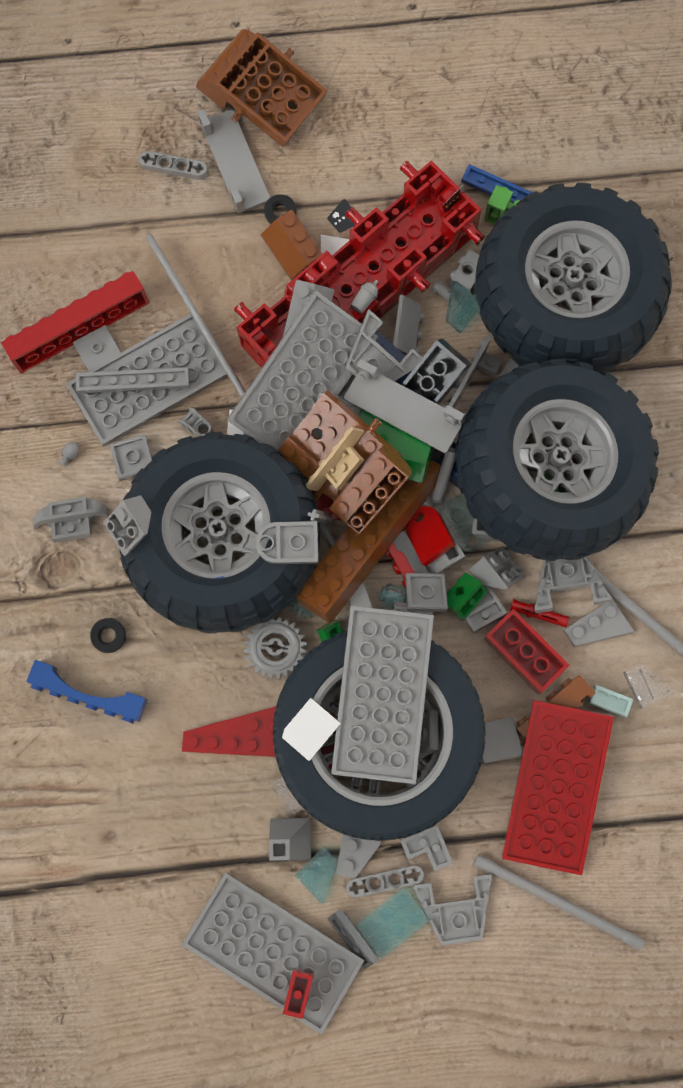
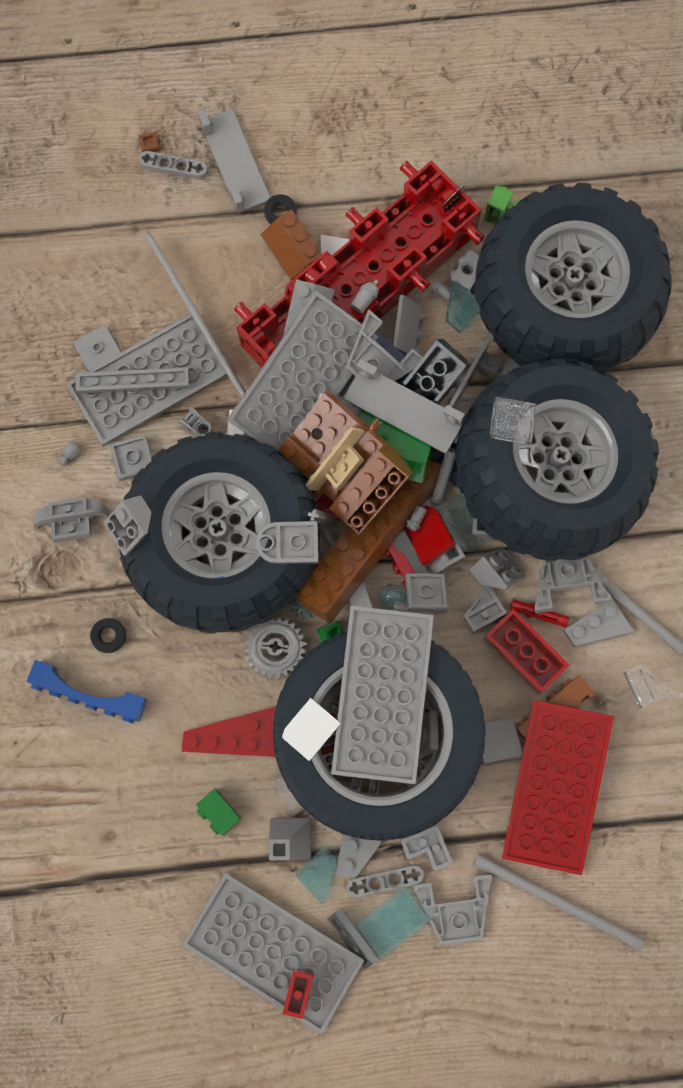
red brick [1,271,150,374] -> none
dark orange piece [196,29,328,147] -> none
black sticker [327,199,355,233] -> none
green brick [446,572,488,621] -> none
blue plate [461,164,533,203] -> none
light aqua plate [588,685,633,718] -> none
none -> dark orange tile [138,132,160,152]
none -> green brick [196,788,242,836]
none -> light grey pin [406,506,427,532]
none -> clear plate [490,397,536,445]

